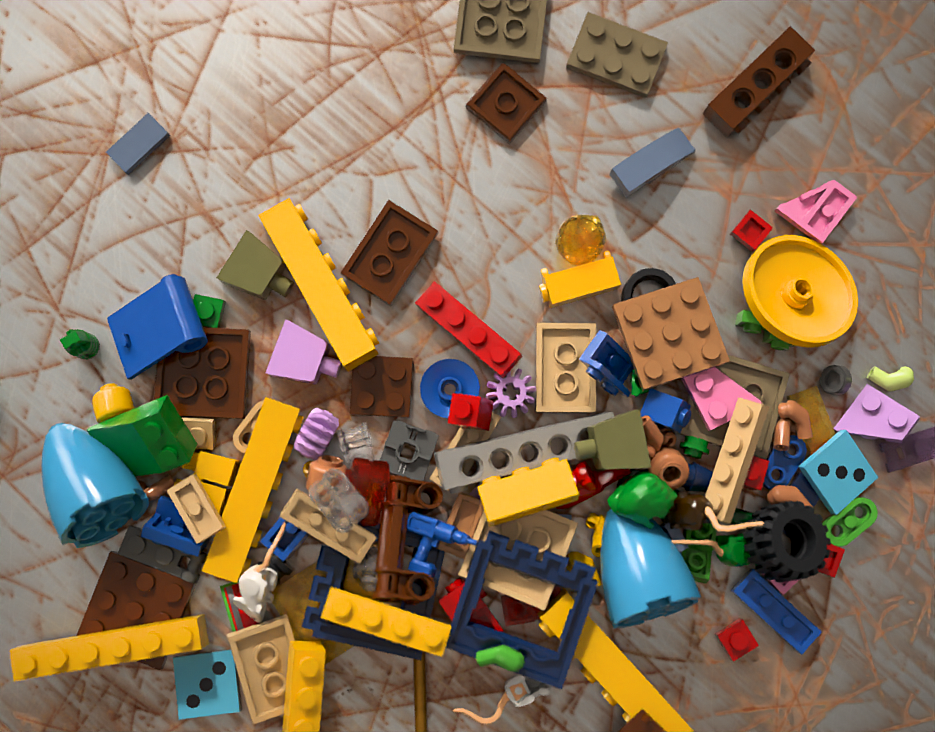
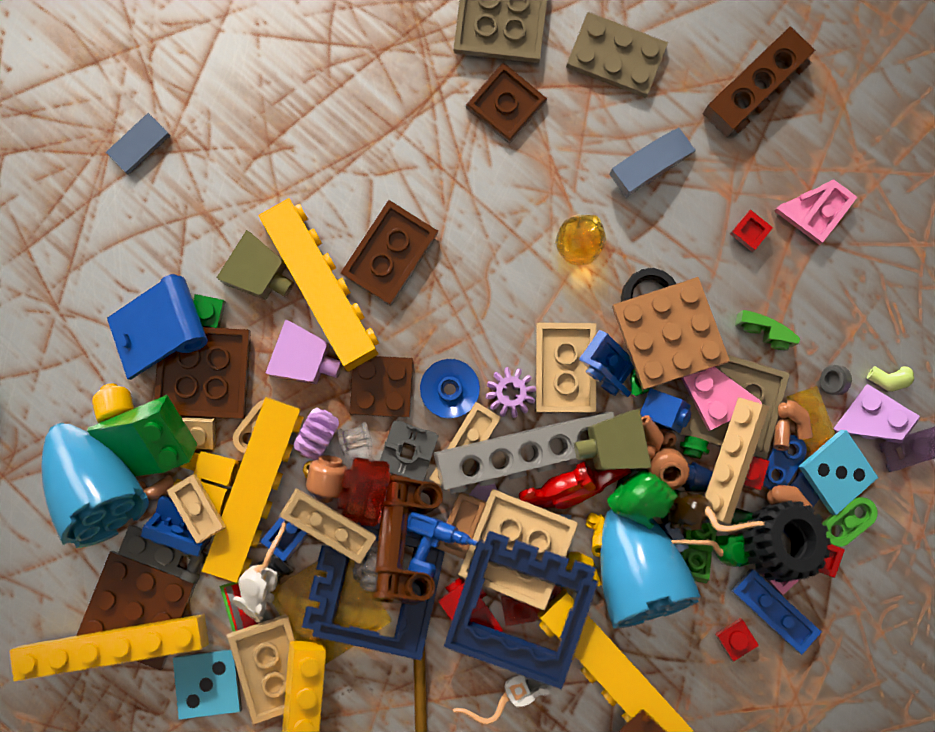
green hinge [60,329,100,360] -> none
clear piece [309,469,369,533] -> none
yellow brick [321,587,452,657] -> none
plate [415,281,523,379] -> none
red brick [448,393,494,431] -> none
bright green arm [476,645,525,672] -> none
yellow brick [477,458,579,528] -> none
yellow brick [539,251,621,309] -> none
yellow dish [743,235,858,348] -> none

